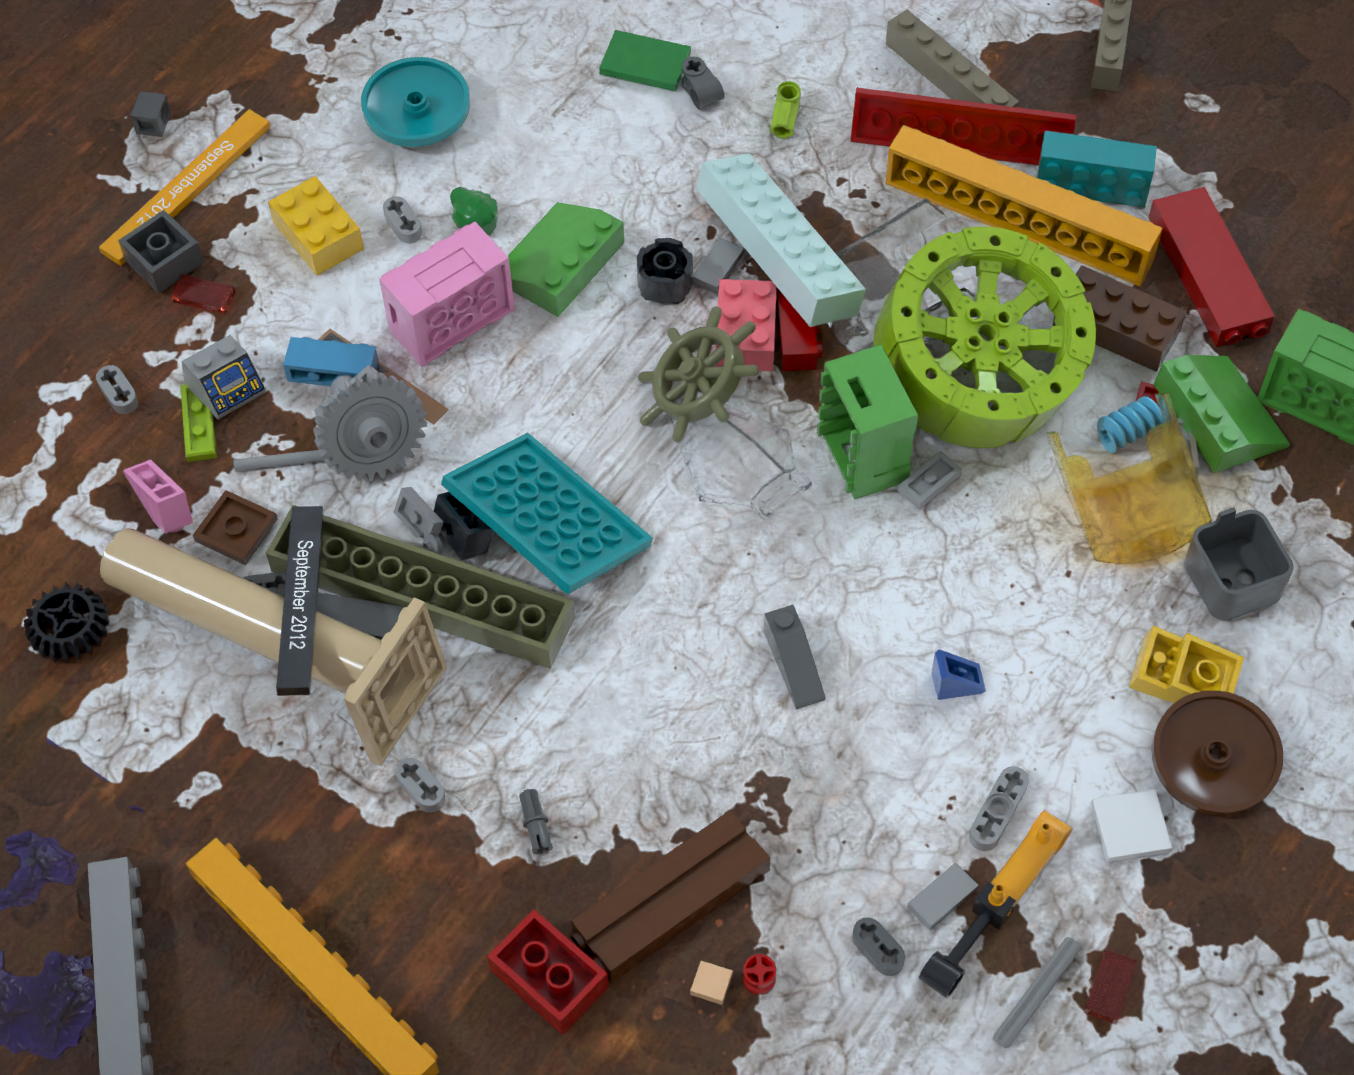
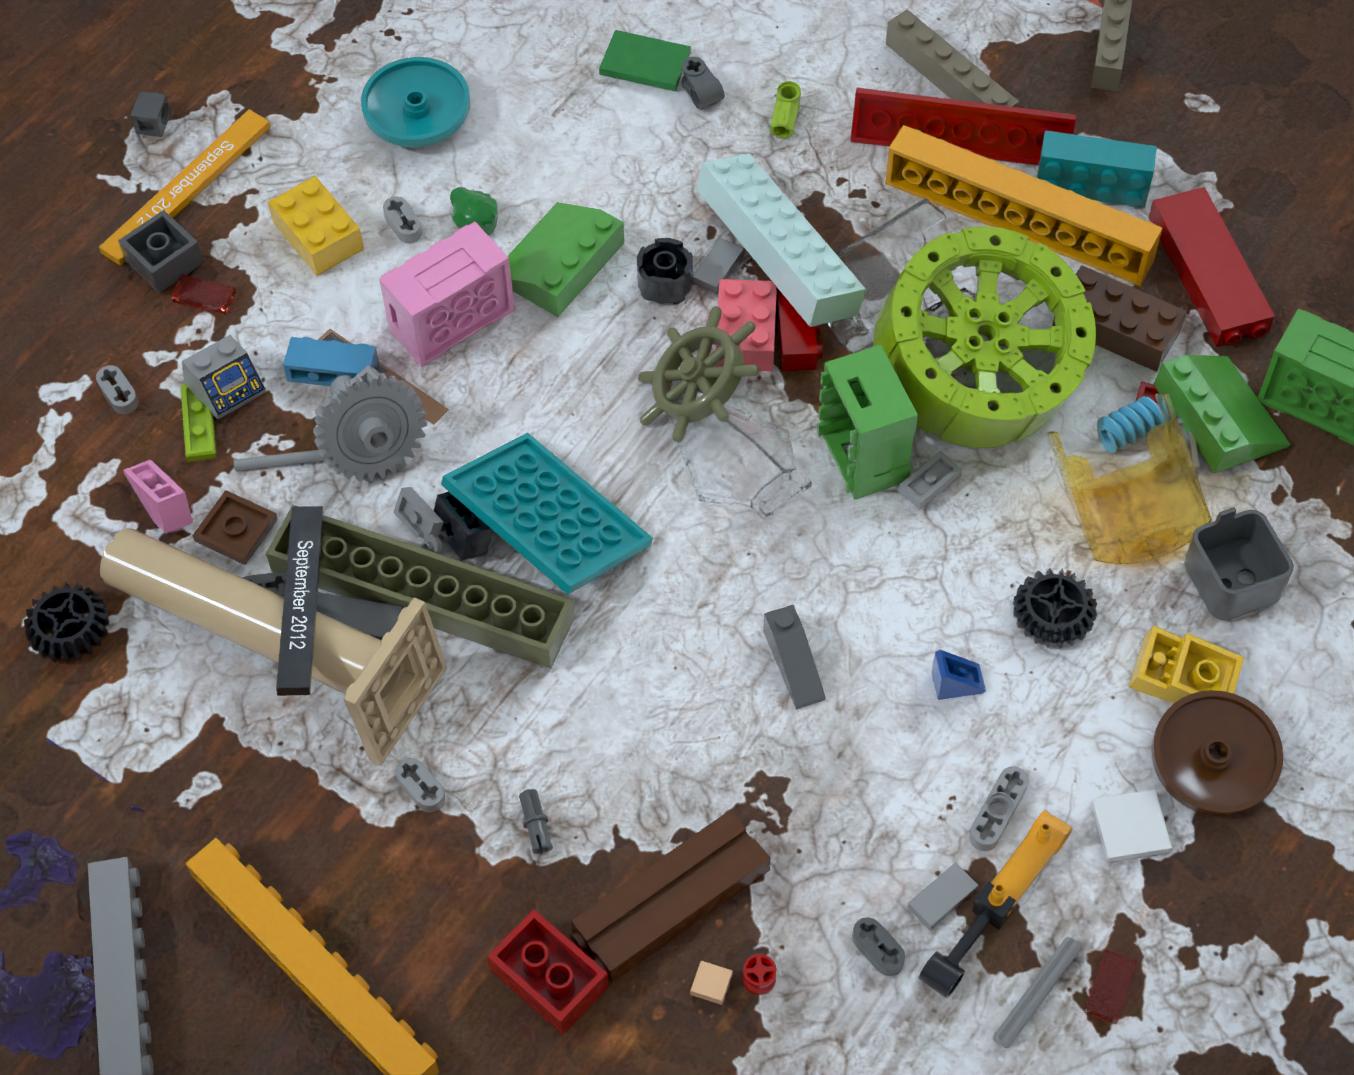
none -> black gear [1013,568,1097,649]

